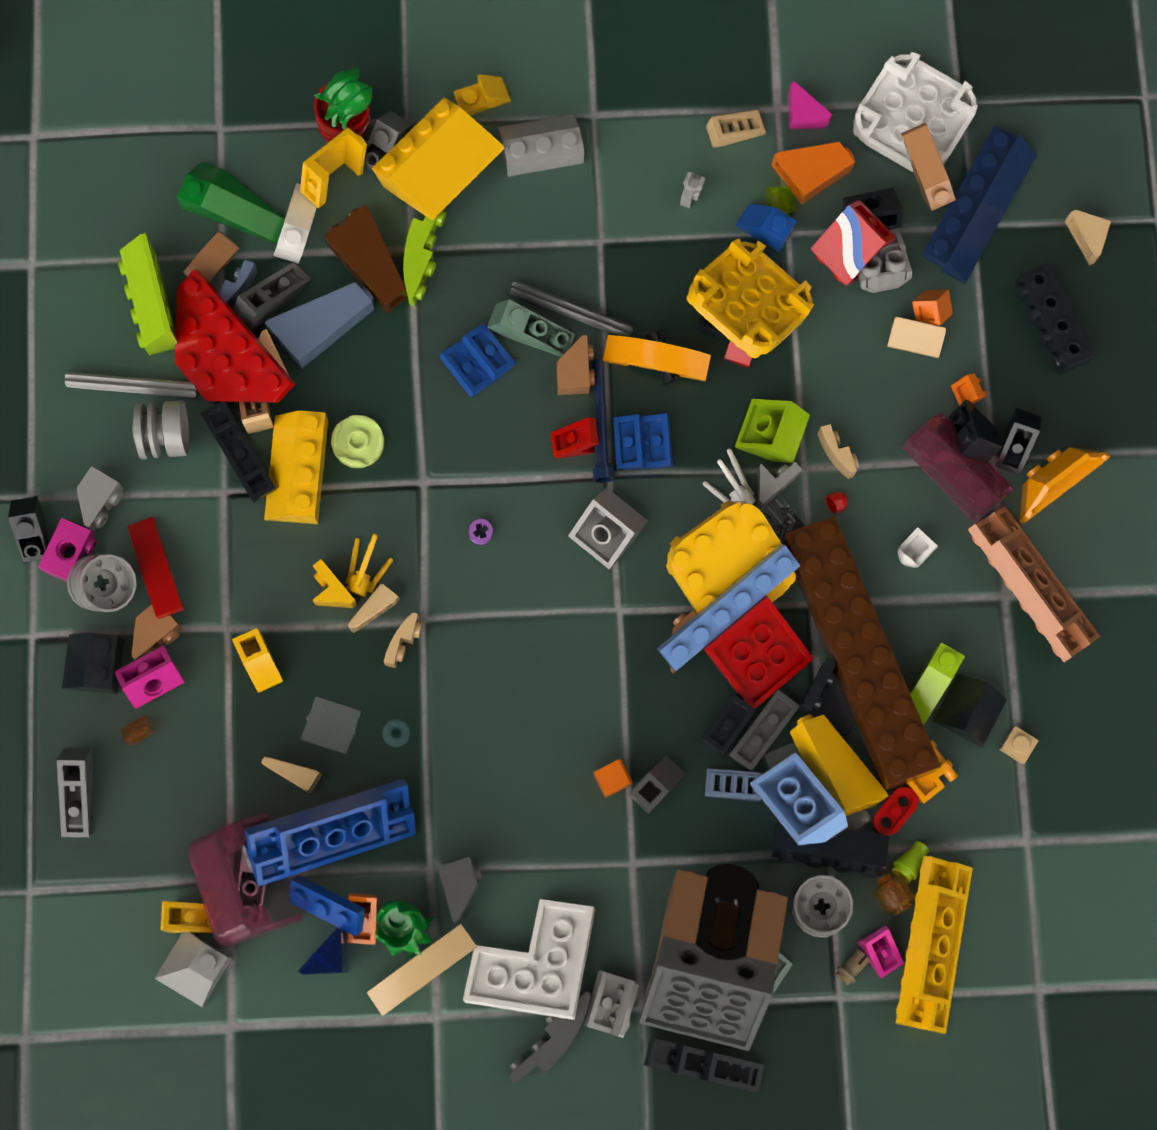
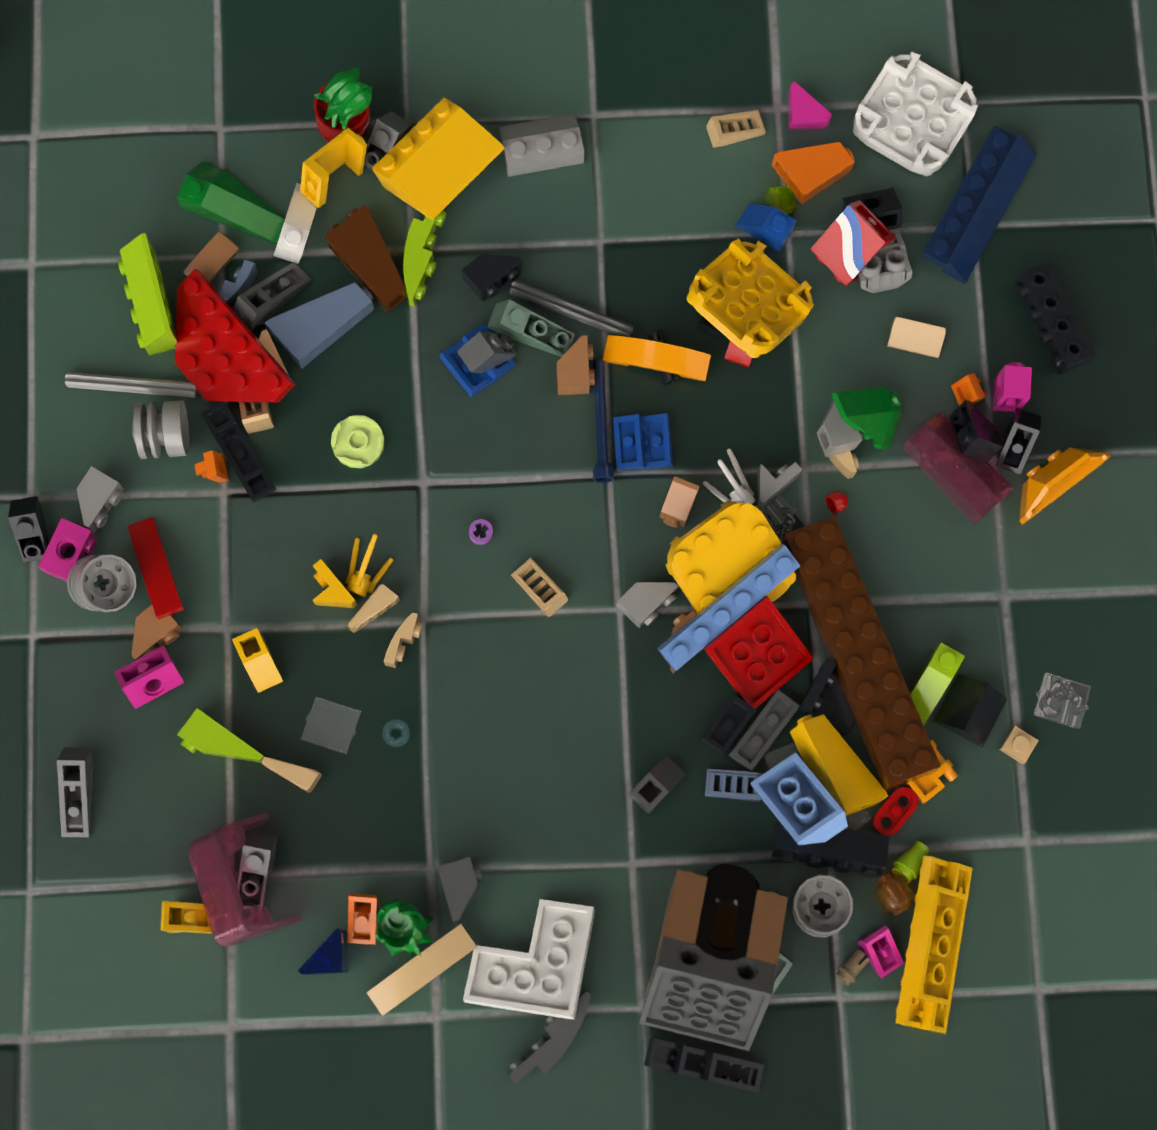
black slope [62,633,125,694] -> none
clear orange slope [121,716,154,746] -> none
light grey slope [155,932,232,1007] -> none
blue slope [244,779,416,886] -> none
yellow slope [264,411,329,524] -> none
blue plate [289,875,364,936] -> none
yellow slope [453,74,511,115] -> none
red slope [550,417,599,458] -> none
light grey slope [568,488,648,569] -> none
light grey bracket [582,970,639,1038] -> none
orange piece [593,758,633,799] -> none
light grey plate [680,172,705,208] -> none
lime slope [735,399,810,463] -> none
white plate [897,527,938,568] -> none
medium nougat slope [901,123,955,211] -> none
orange panel [912,289,953,326] -> none
nougat slope [968,506,1100,662] -> none
tan slope [1065,210,1111,265] -> none
none -> lime slope [177,708,264,763]
none -> orange tile [195,450,229,483]
none -> dark grey slope [457,332,517,373]
none -> black slope [462,254,523,301]
none -> tan slope [511,558,568,617]
none -> light grey slope [616,582,679,628]
none -> slope [659,476,700,528]
none -> light grey slope [817,400,862,457]
none -> green wedge [831,387,902,450]
none -> dark pink brick [992,362,1032,412]
none -> clear piece [1033,672,1091,729]

